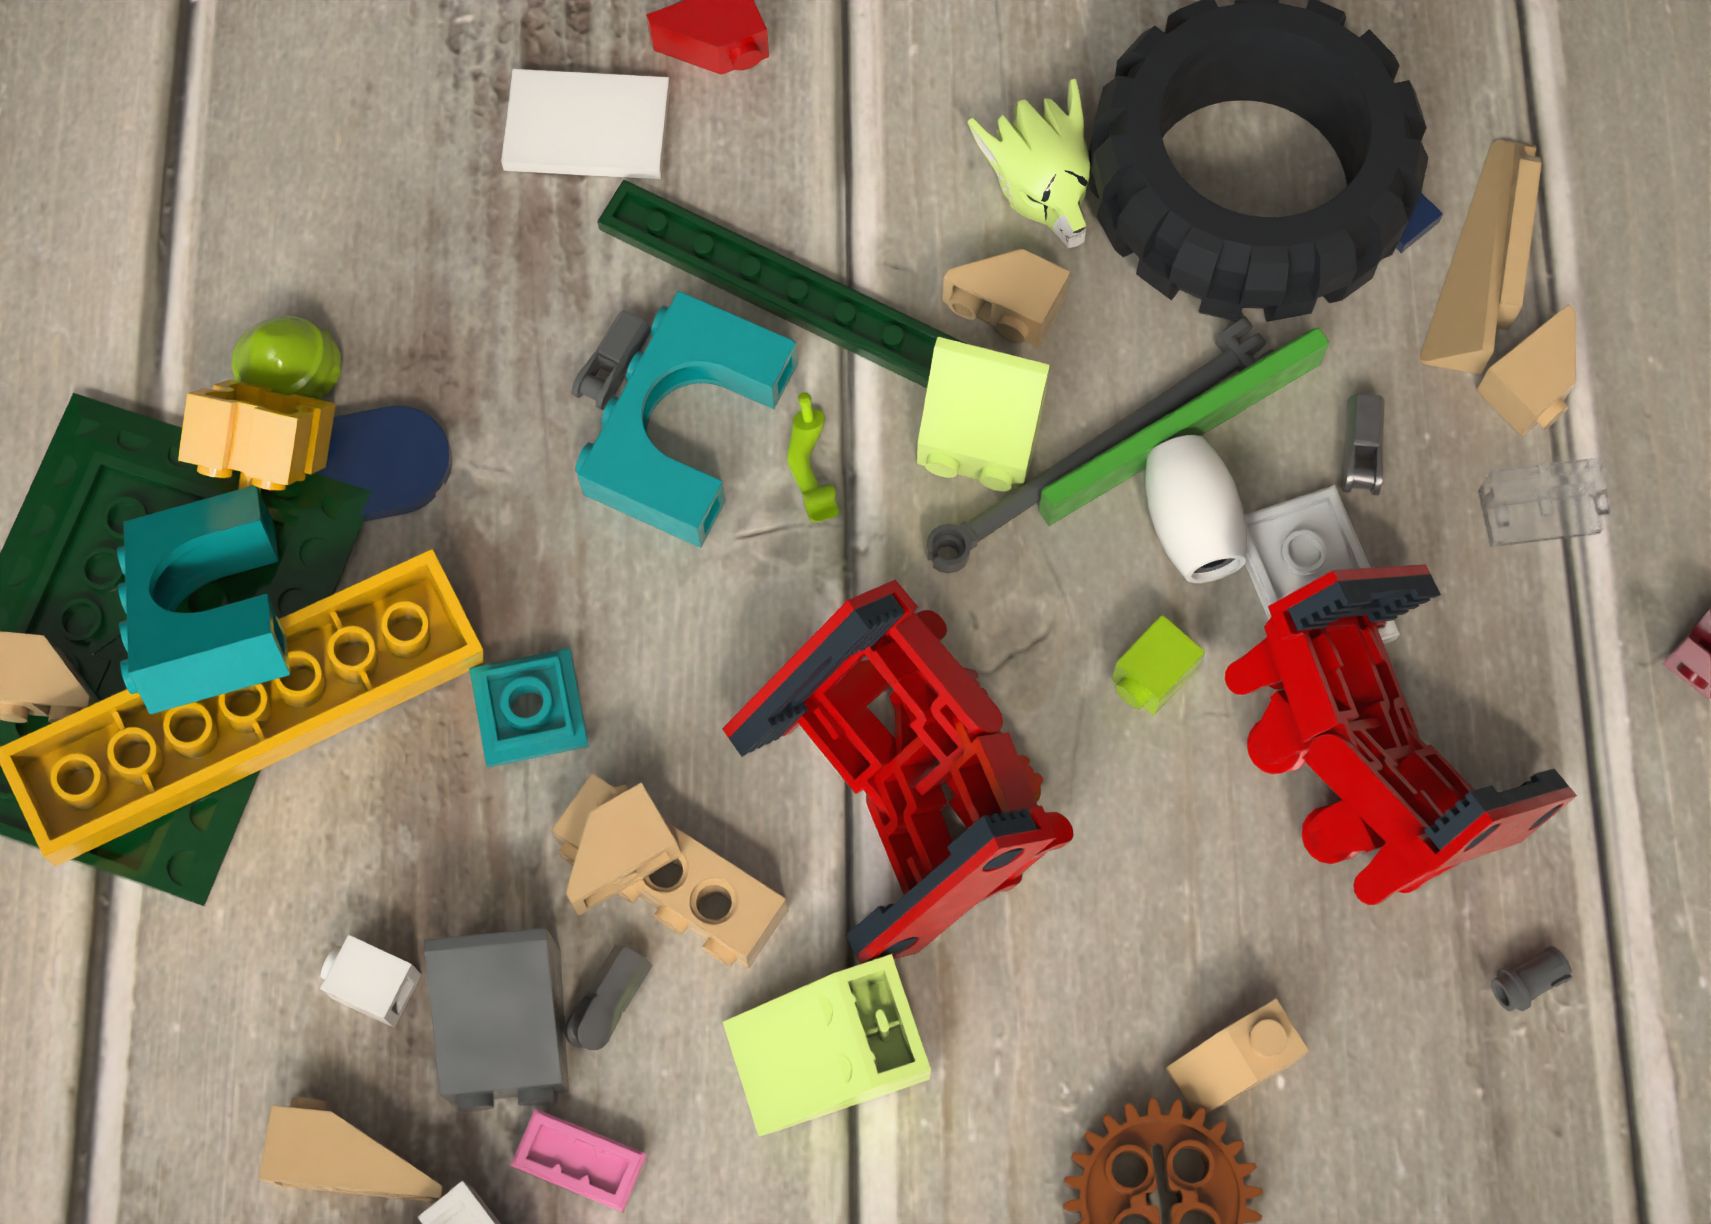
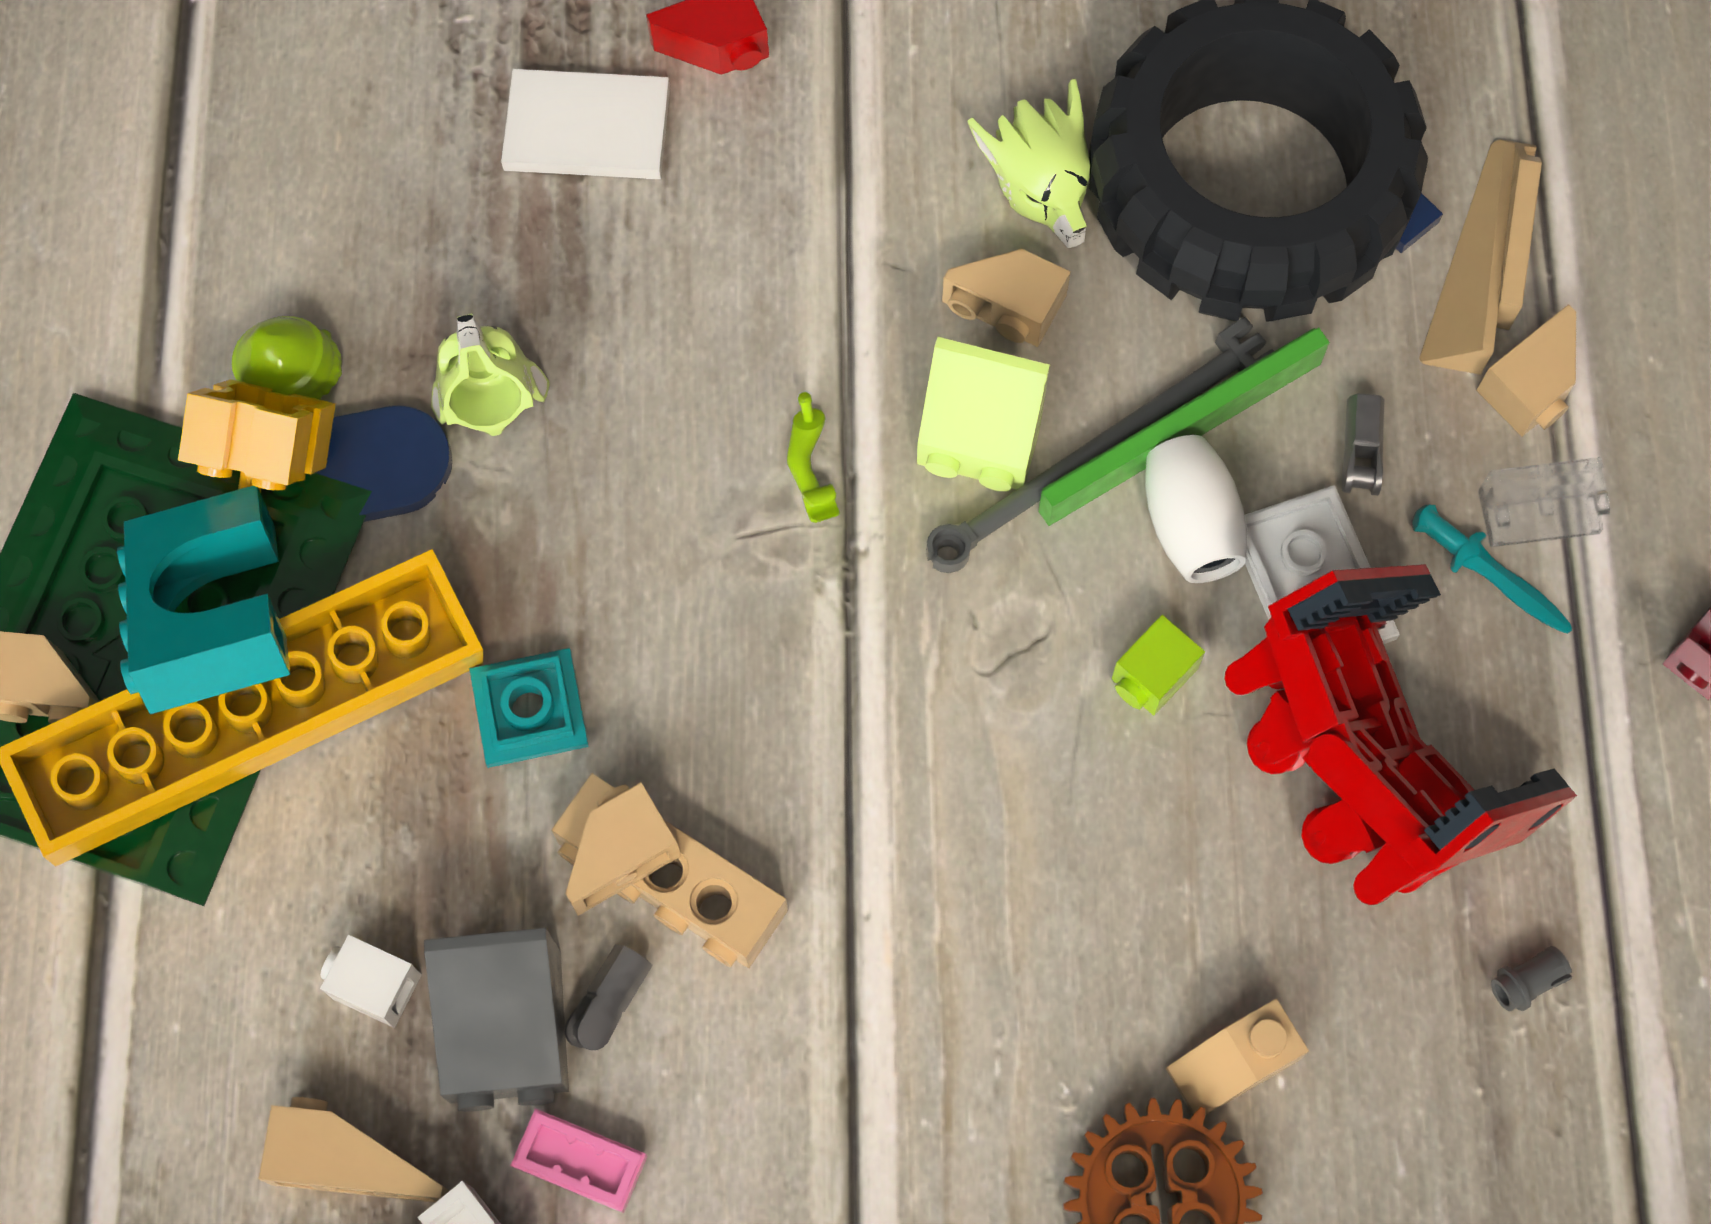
dark grey bar [571,310,651,410] -> none
teal arch [575,291,798,548] -> none
dark green tile [597,179,967,388] -> none
red container [722,579,1074,964] -> none
yellowish green slope [723,954,931,1137] -> none
none -> yellowish green piece [431,314,550,436]
none -> teal sword [1412,504,1572,634]

